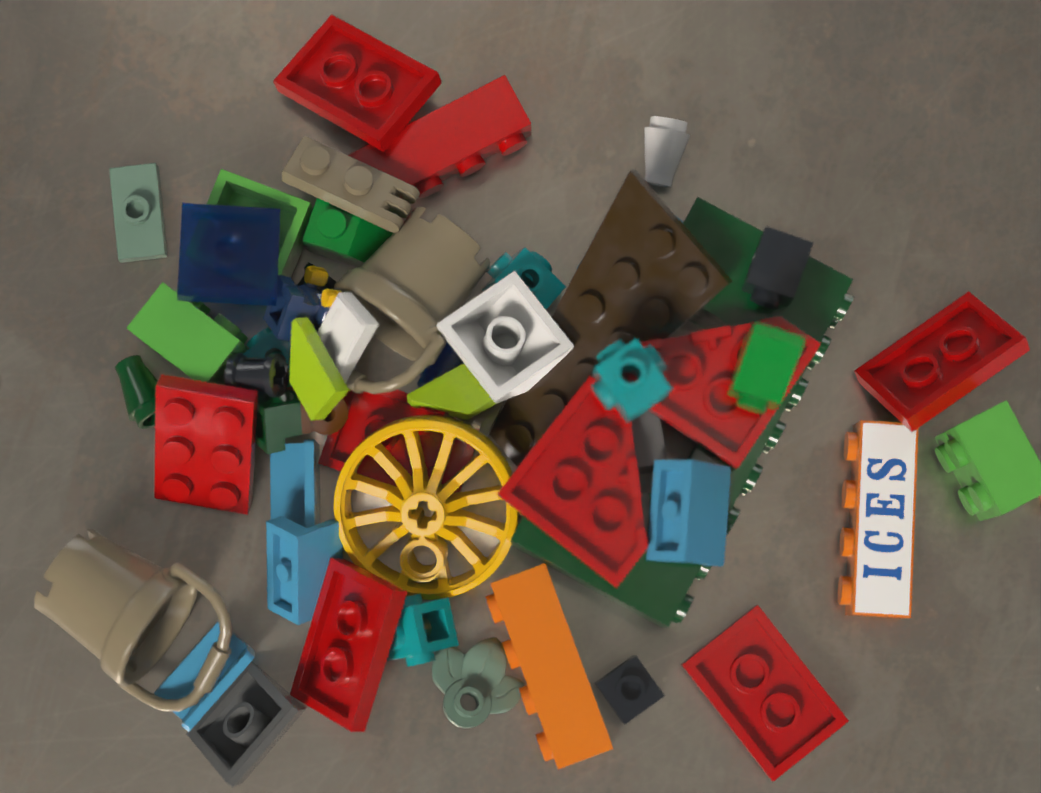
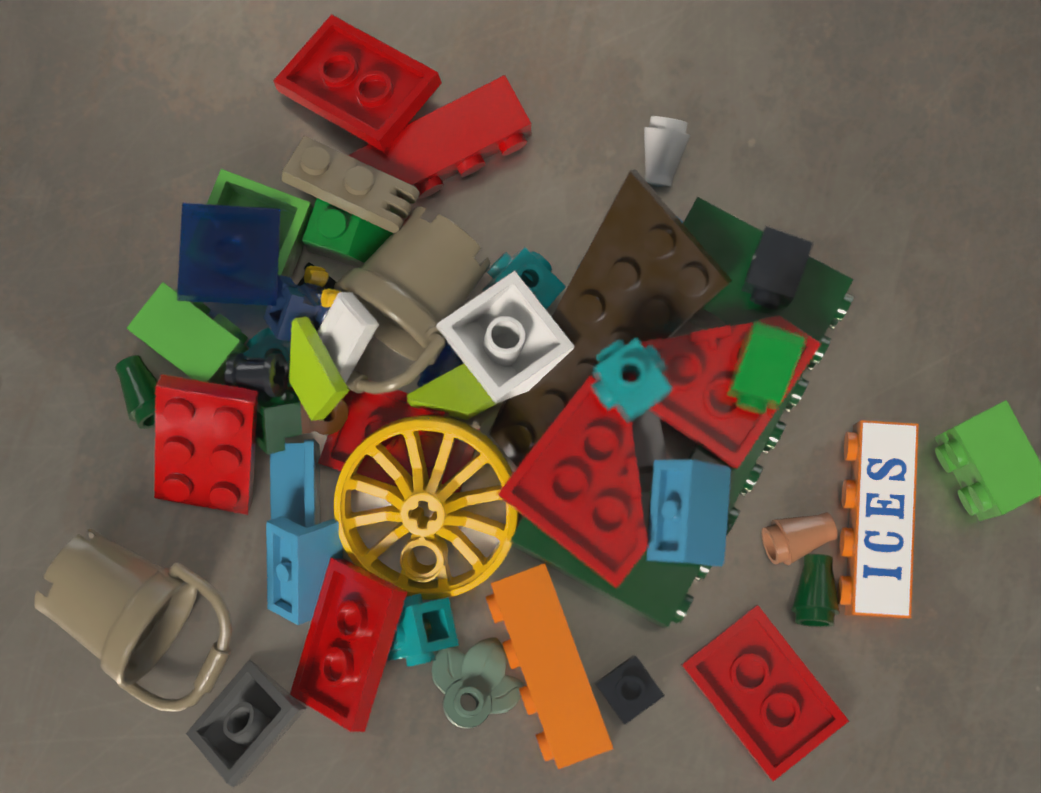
sand green plate [109,163,168,263] -> none
dark azure panel [153,620,255,732] -> none
red plate [854,291,1030,432] -> none
none -> nougat cone [762,512,837,565]
none -> dark green cone [791,554,840,627]

